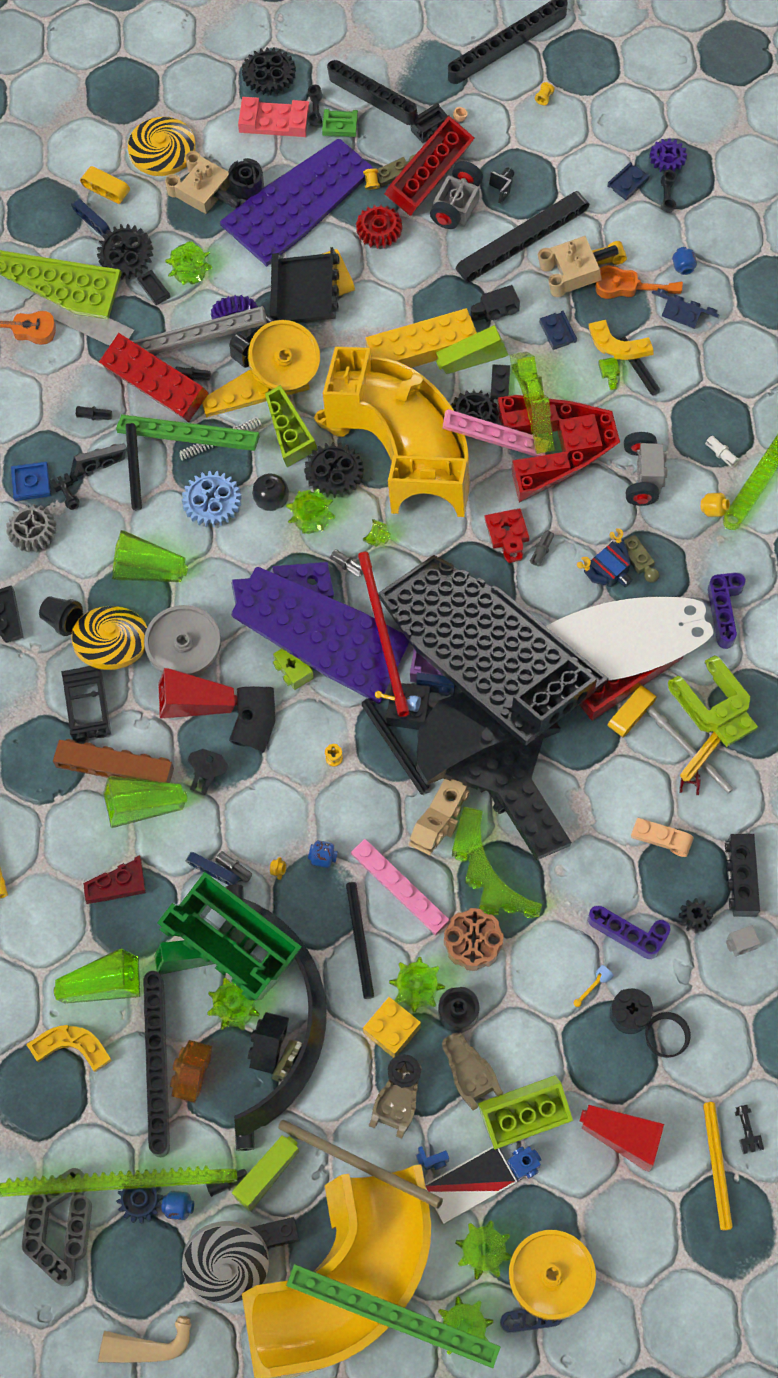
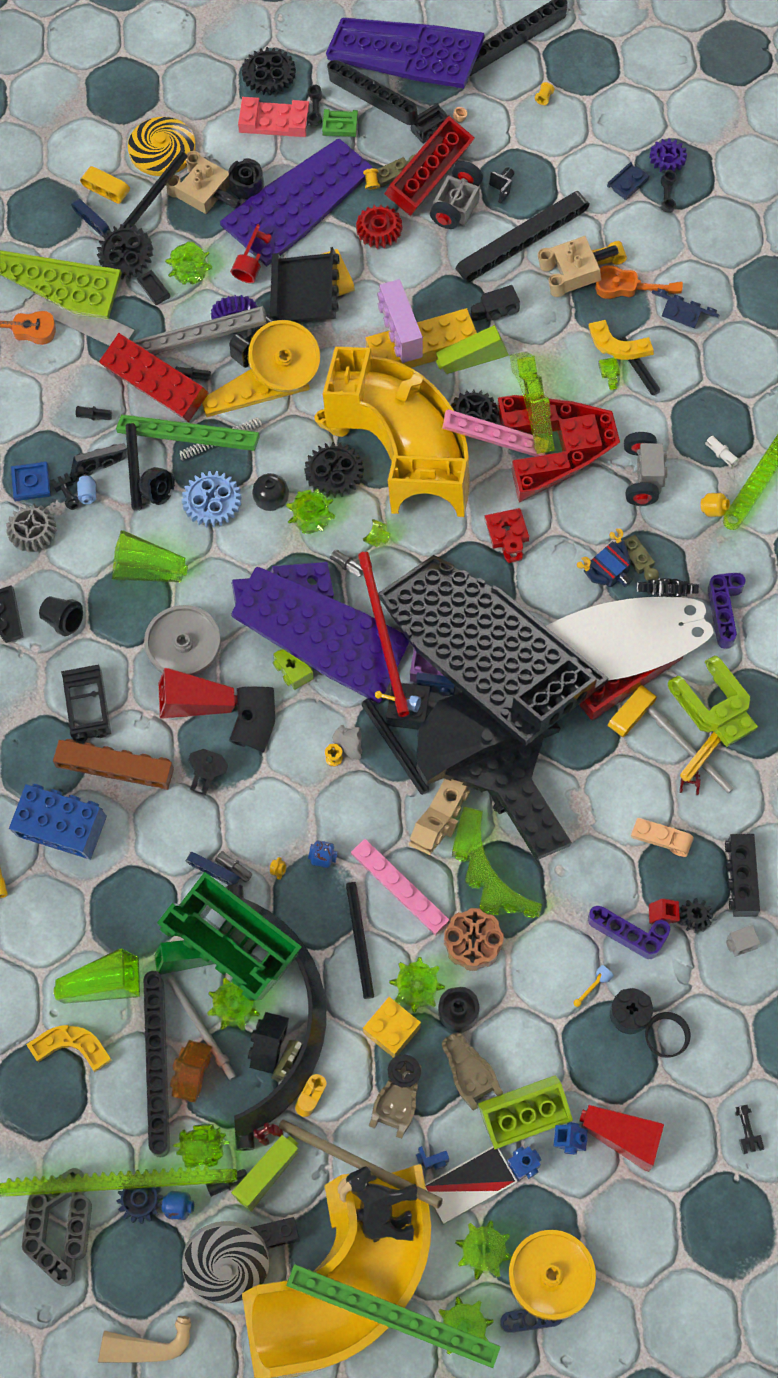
dish [72,606,147,670] -> none
dark red wing [83,855,146,904] -> none
clear neon green slope [103,776,187,828] -> none
lime wedge [265,385,318,467] -> none
black plate [490,364,510,399] -> none
dark grey axle [530,530,554,566] -> none
dark blue plate [539,310,577,350] -> none
blue head [672,247,697,275] -> none
yellow axle [703,1102,732,1230] -> none
none -> blue brick [9,783,107,860]
none -> light blue brick [77,476,96,504]
none -> black axle [119,151,188,229]
none -> black cylinder [139,467,175,505]
none -> light grey bar [166,975,237,1081]
none -> clear neon green brick [173,1124,230,1168]
none -> red piece [230,224,272,283]
none -> dark red piece [254,1123,283,1146]
none -> yellow piece [295,1074,327,1117]
none -> dark purple wing [326,18,485,89]
none -> light grey hair [332,725,362,760]
none -> black animal [337,1166,417,1242]
none -> lavender brick [377,279,423,363]
none -> blue brick [554,1122,588,1155]
none -> black gear [637,578,699,597]
none -> red brick [649,899,680,924]

